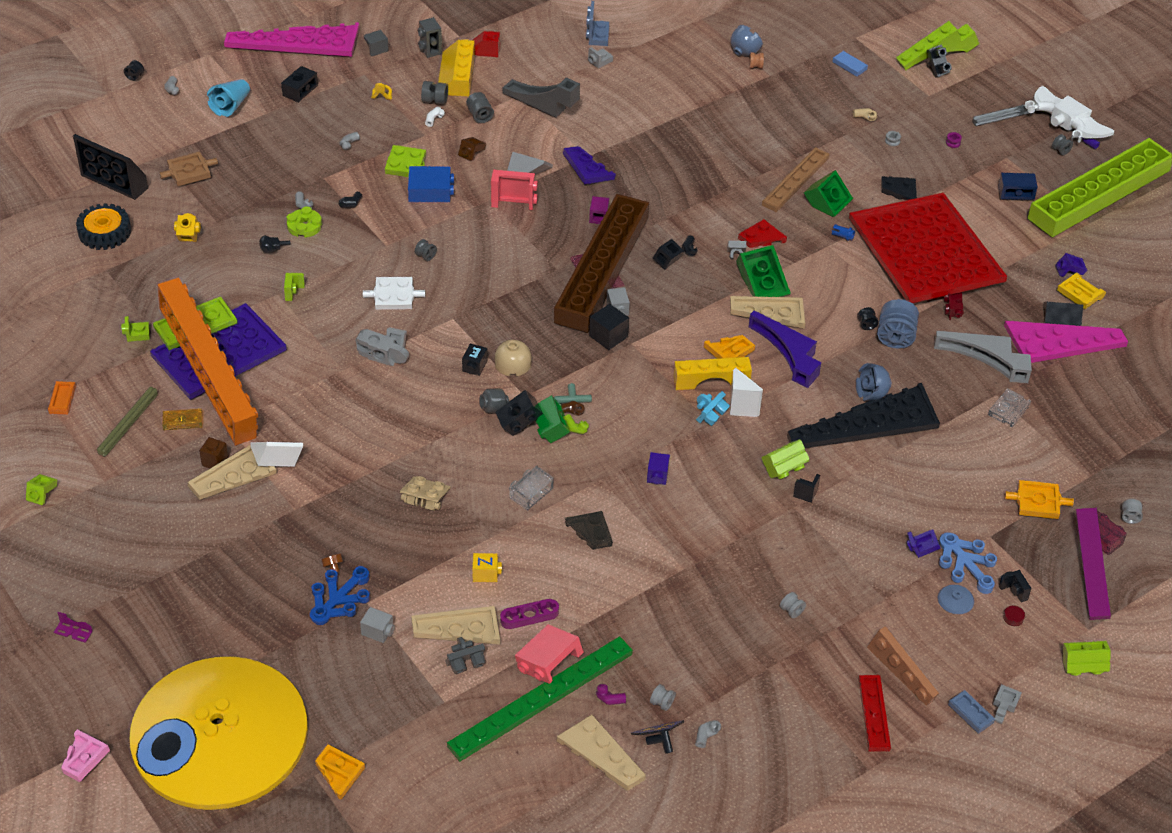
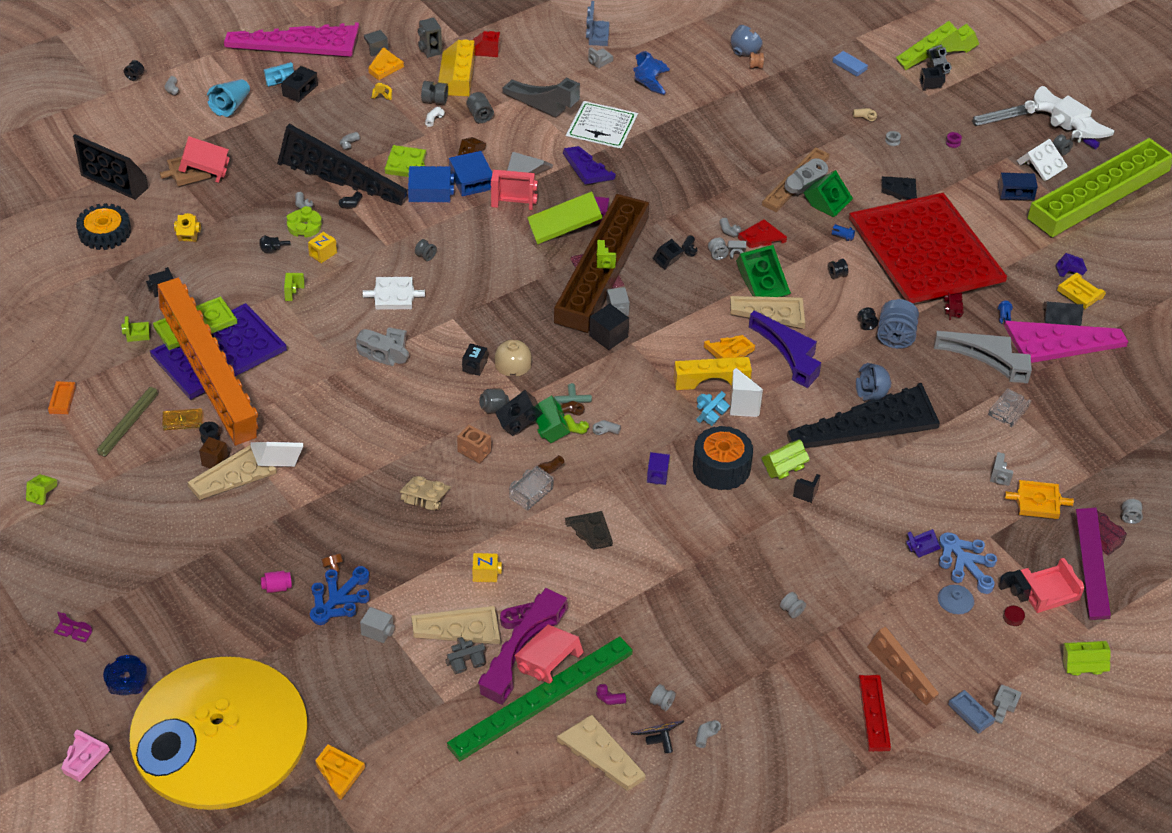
none -> clear blue plate [103,655,148,695]
none -> black brick [146,267,174,297]
none -> coral panel [178,136,230,183]
none -> black wheel [199,422,220,444]
none -> dark pink brick [261,570,292,593]
none -> medium azure hips [264,62,294,86]
none -> black wing [277,123,408,205]
none -> yellow brick [308,232,337,264]
none -> light orange wing [368,48,404,80]
none -> blue brick [449,151,492,196]
none -> nougat head [457,425,491,464]
none -> magenta arch [478,587,568,705]
none -> lime tile [527,191,603,244]
none -> reddish brown arm [537,455,564,477]
none -> white sticker [566,101,638,148]
none -> light grey arm [592,420,621,435]
none -> lime bracket [596,240,616,268]
none -> blue helmet [633,51,670,95]
none -> black wheel [692,426,753,490]
none -> light grey wheel [708,237,729,260]
none -> light grey arm [720,218,741,237]
none -> light grey piece [784,158,828,195]
none -> black wheel [828,259,849,279]
none -> black brick [919,67,946,91]
none -> light grey bracket [990,452,1013,486]
none -> blue pin [998,300,1013,323]
none -> white bracket [1017,139,1068,181]
none -> coral panel [1021,558,1084,613]

